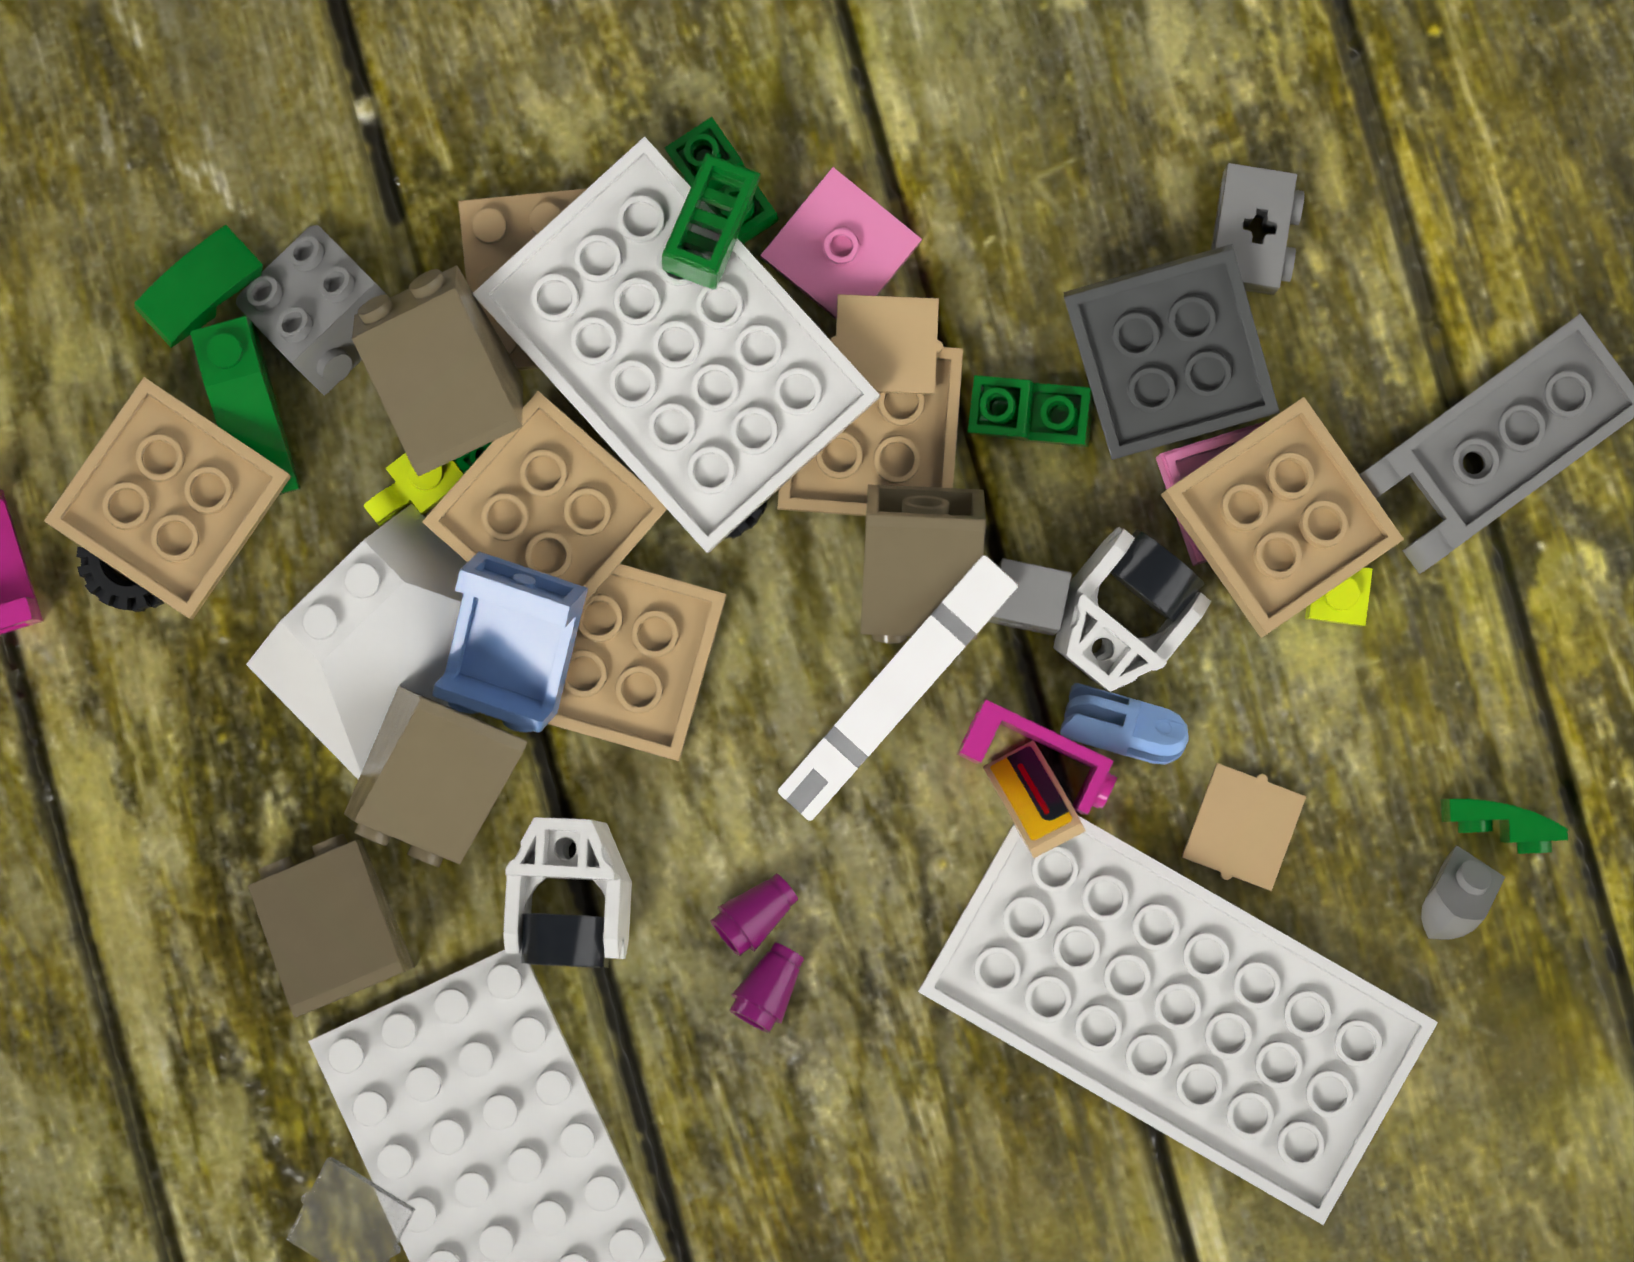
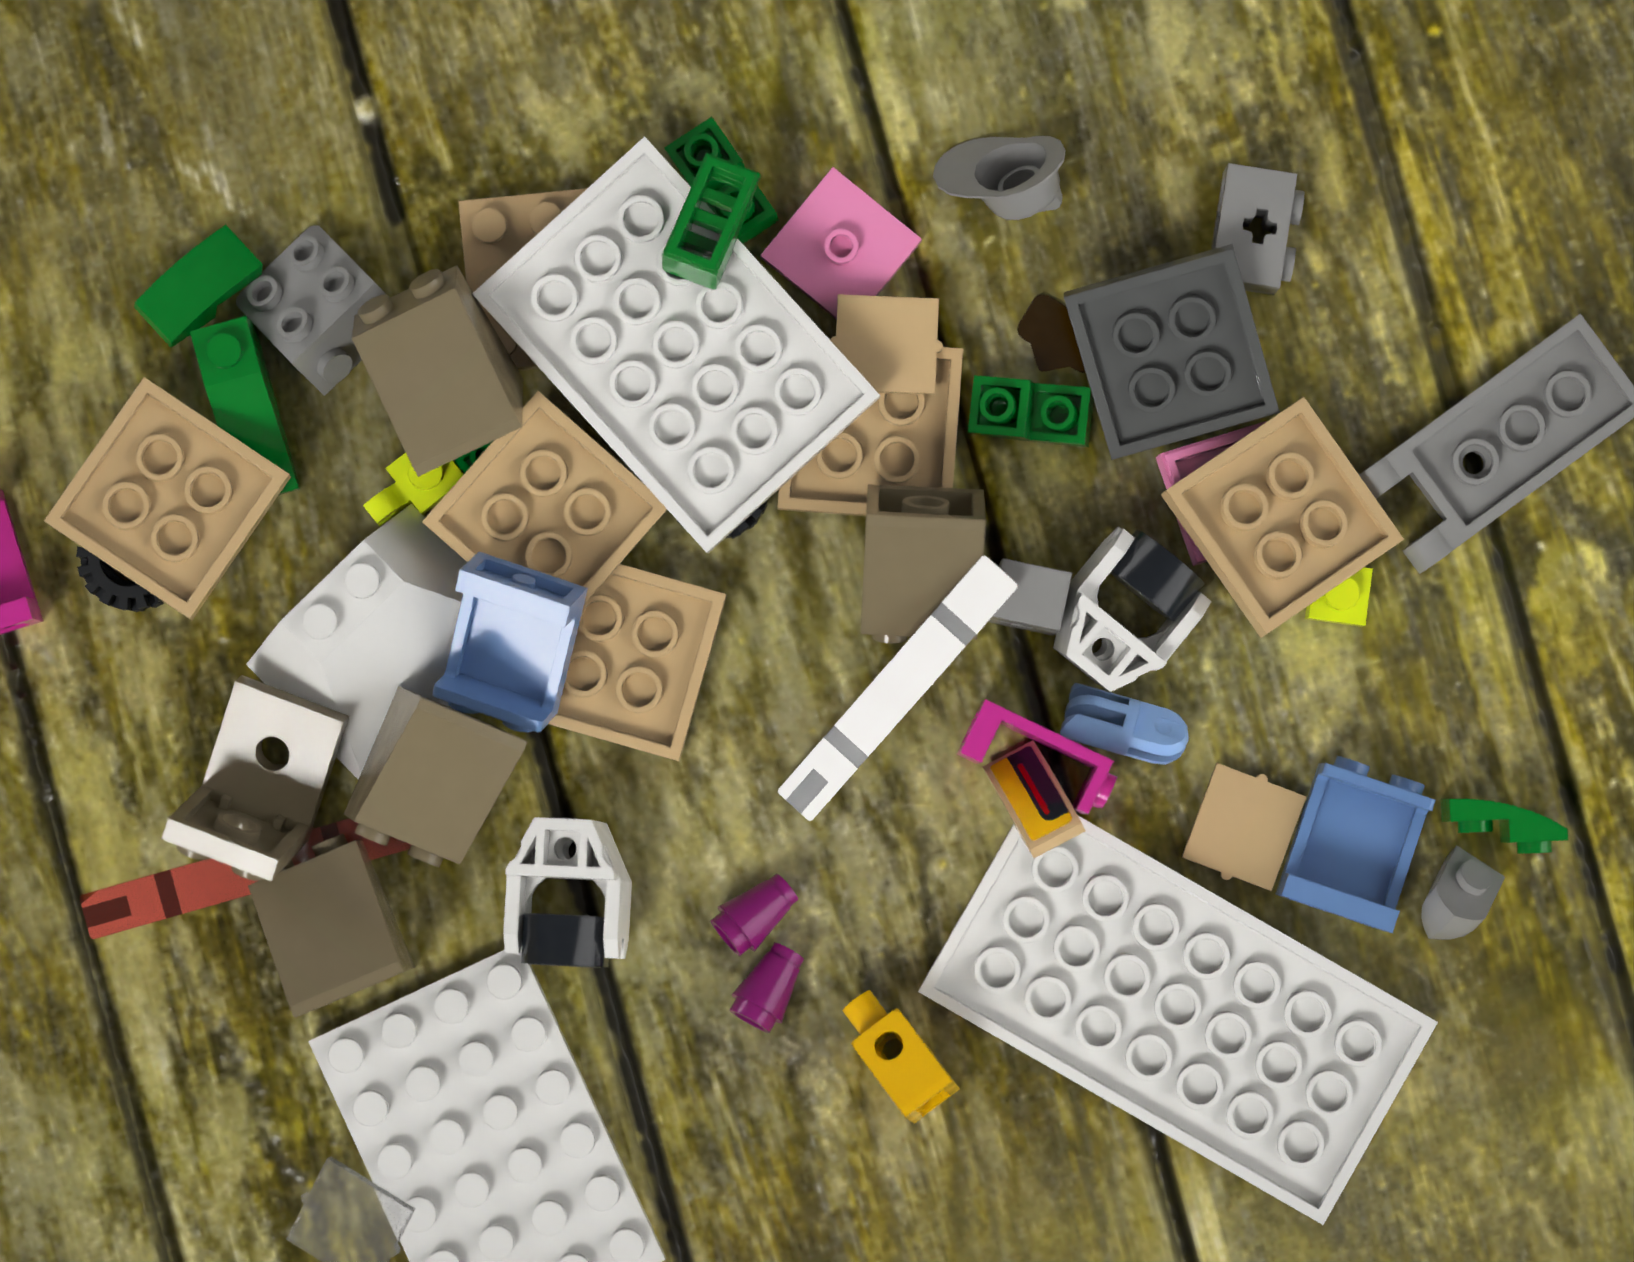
none -> clear red sticker [80,818,411,939]
none -> dark tan bracket [161,675,349,881]
none -> yellow torso [842,990,960,1124]
none -> light grey piece [933,136,1066,220]
none -> dark brown sticker [1017,294,1086,373]
none -> medium blue panel [1275,756,1436,933]

